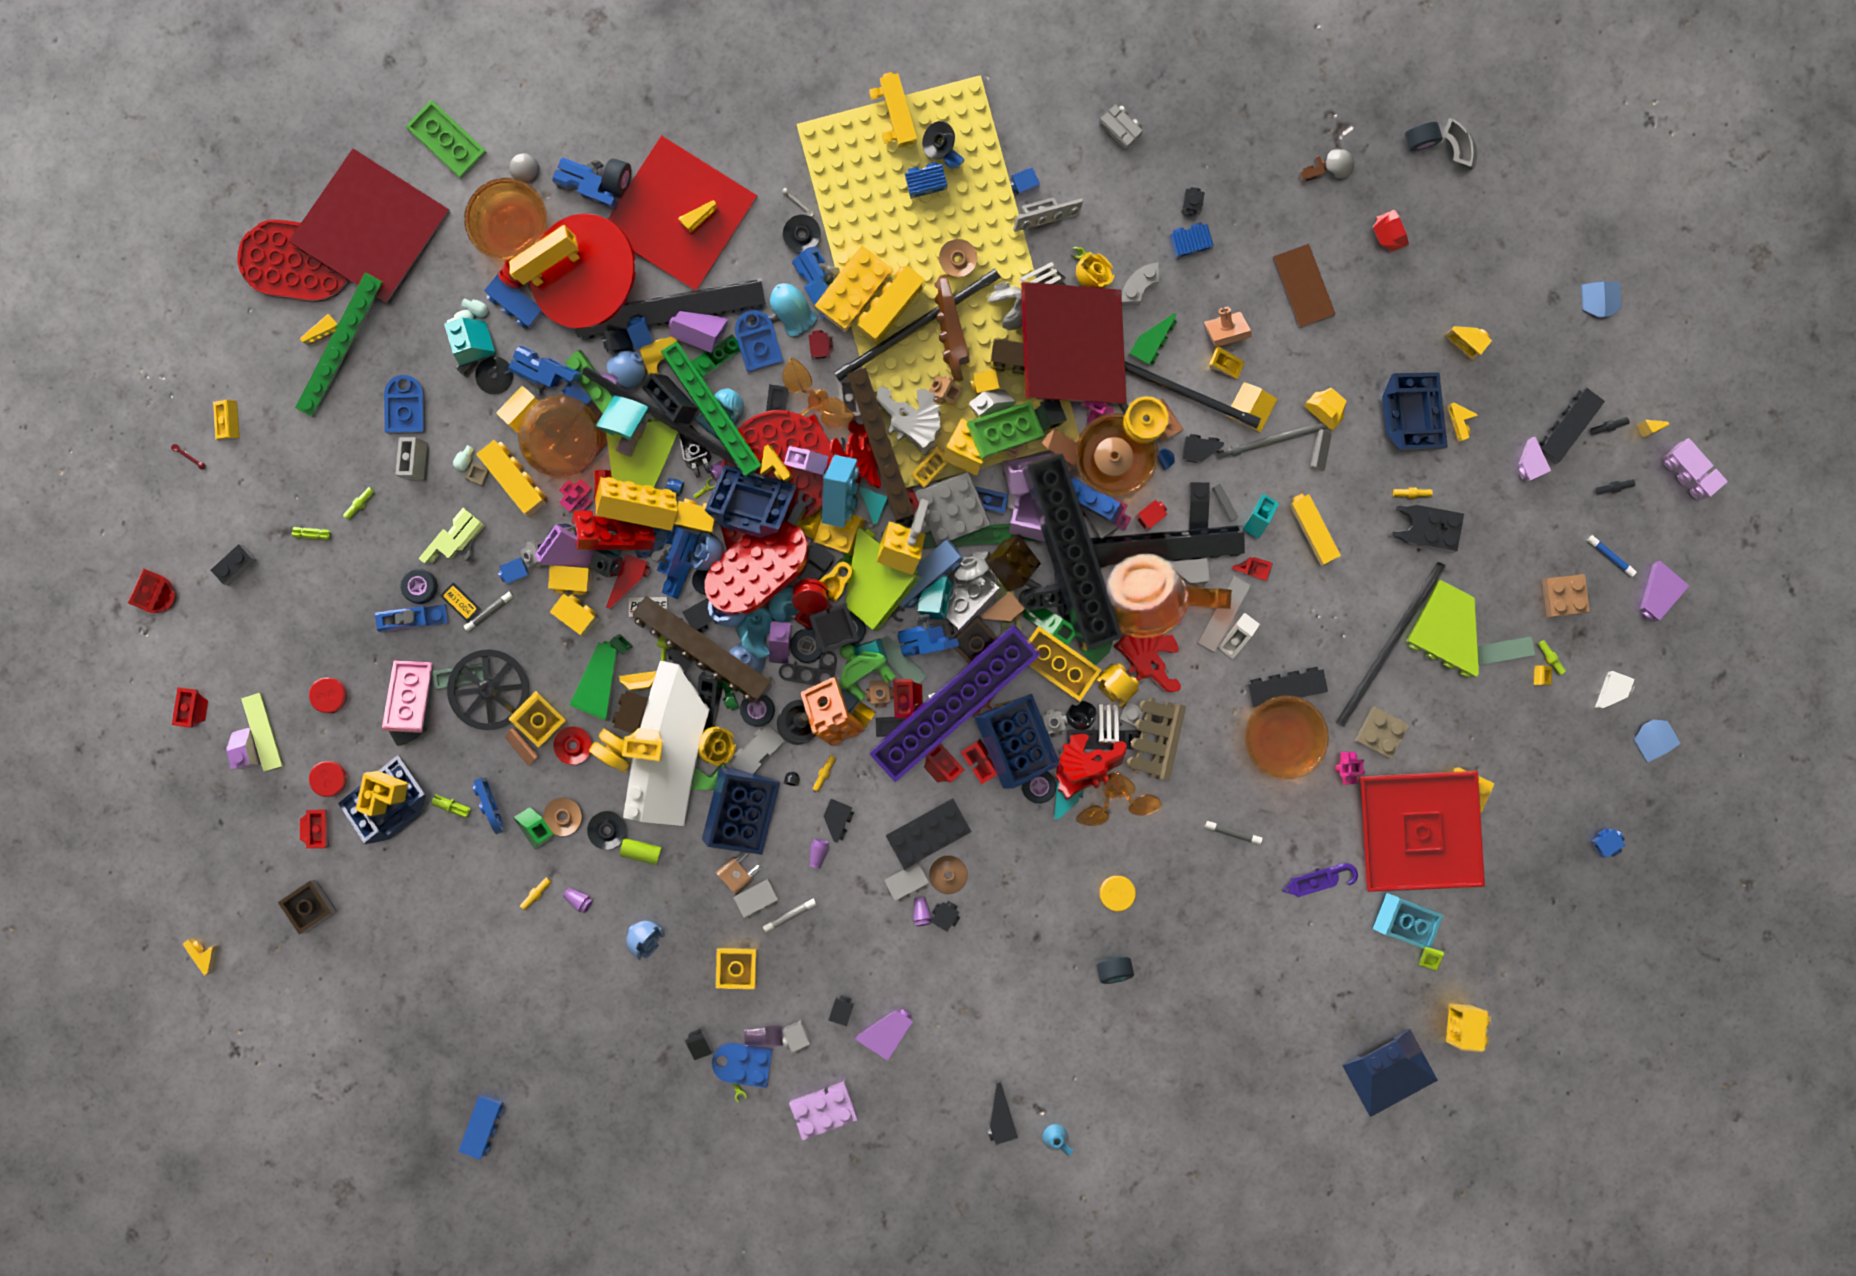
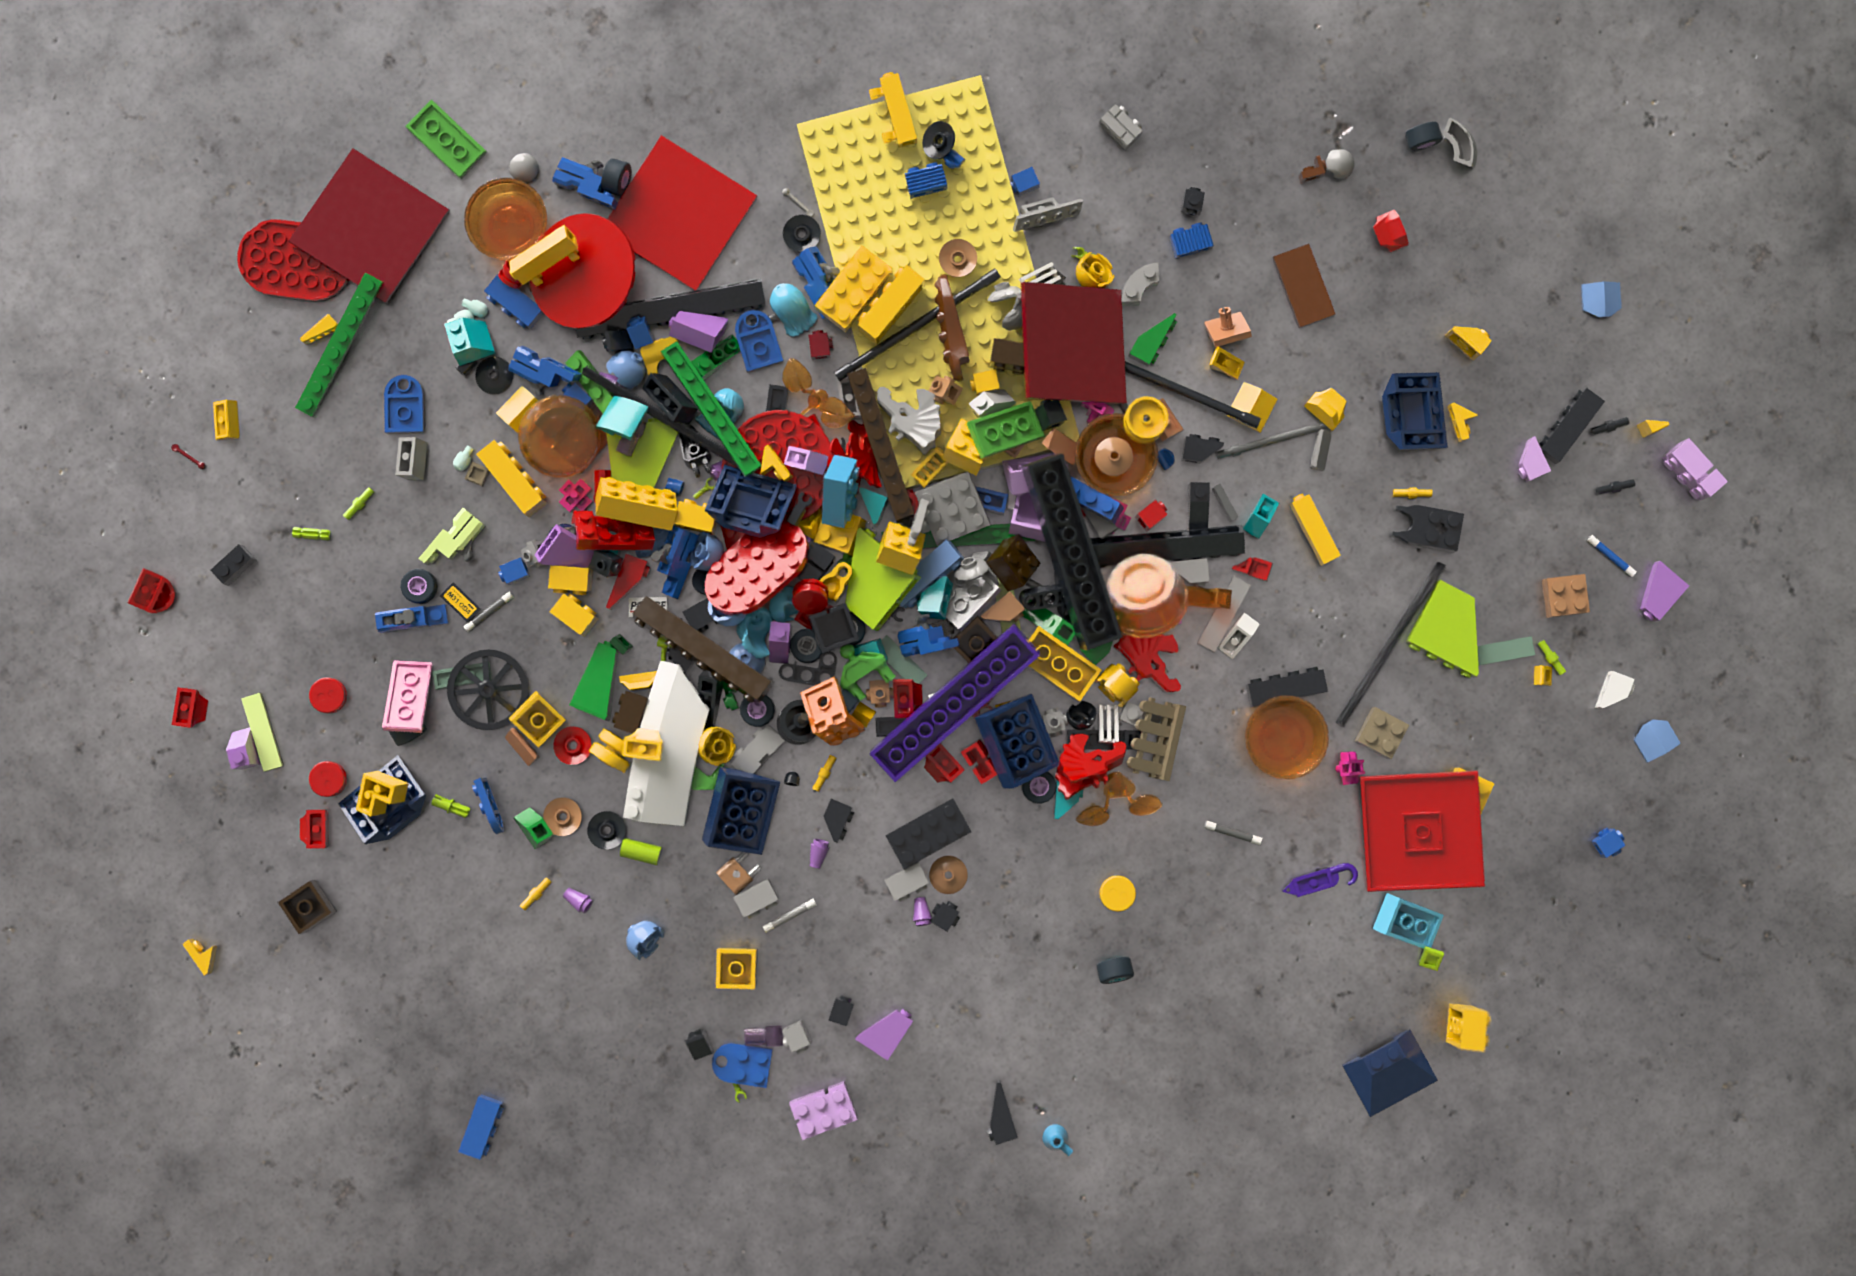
yellow slope [679,200,718,232] -> none

